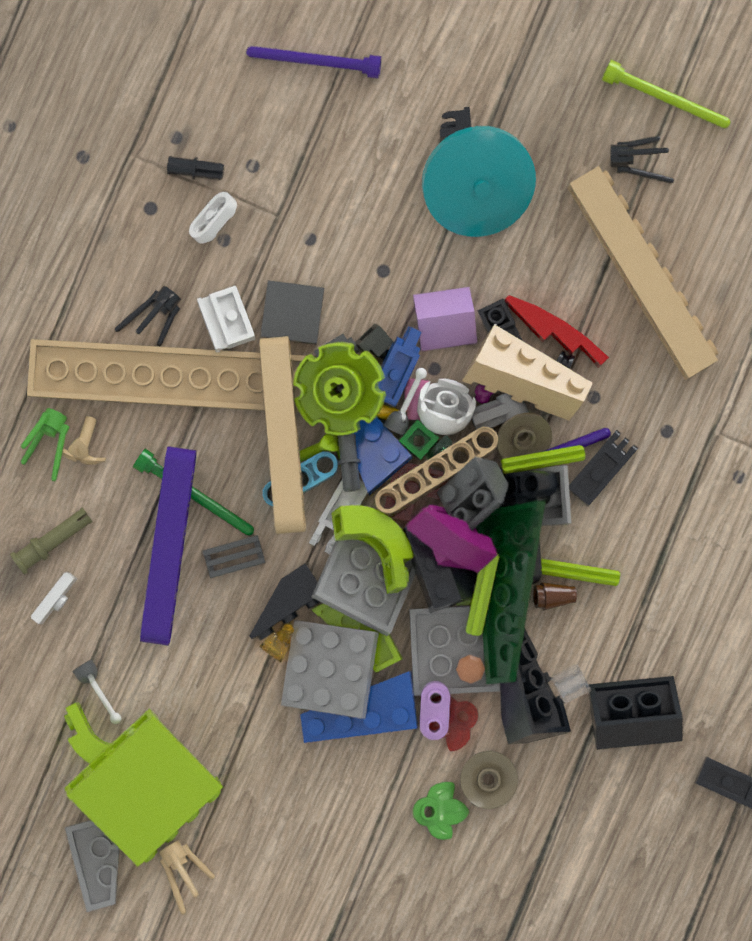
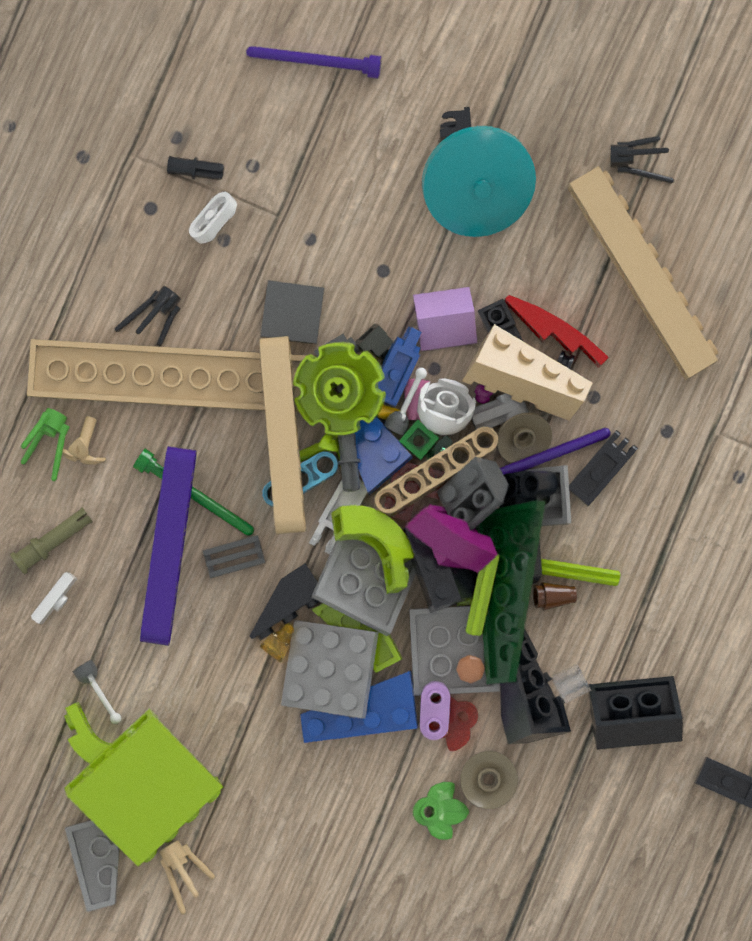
white plate [197,286,255,353] -> none
lime axle [501,445,585,474] -> none
lime piece [602,59,730,128] -> none

